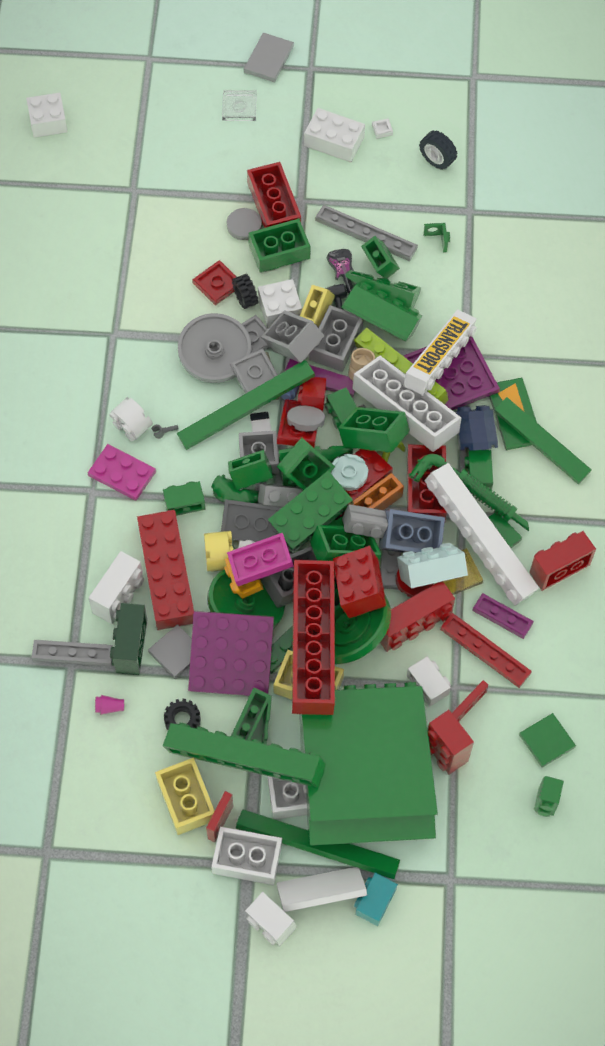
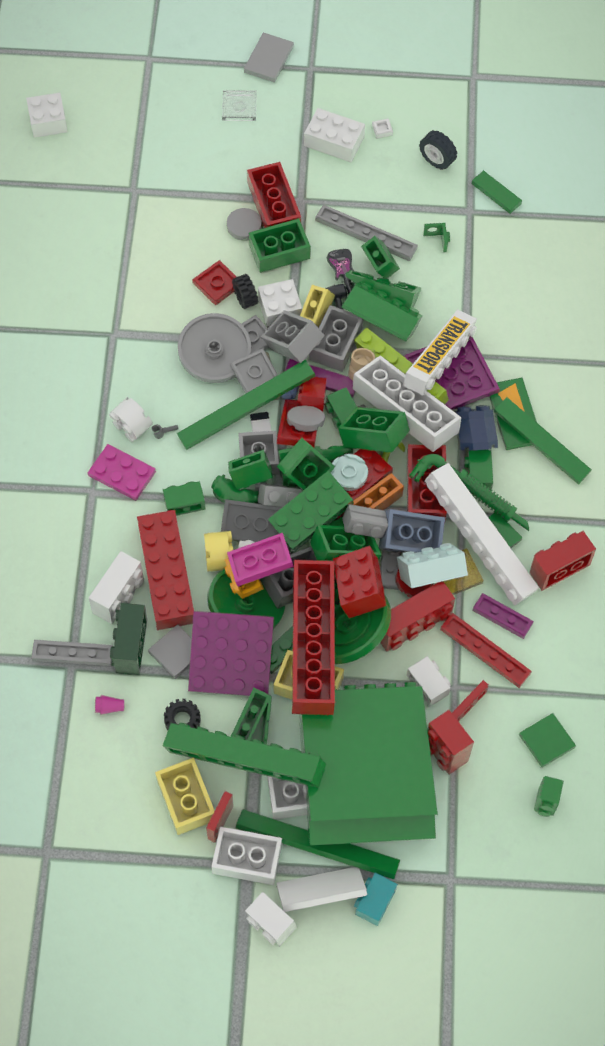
none -> green tile [471,170,522,214]

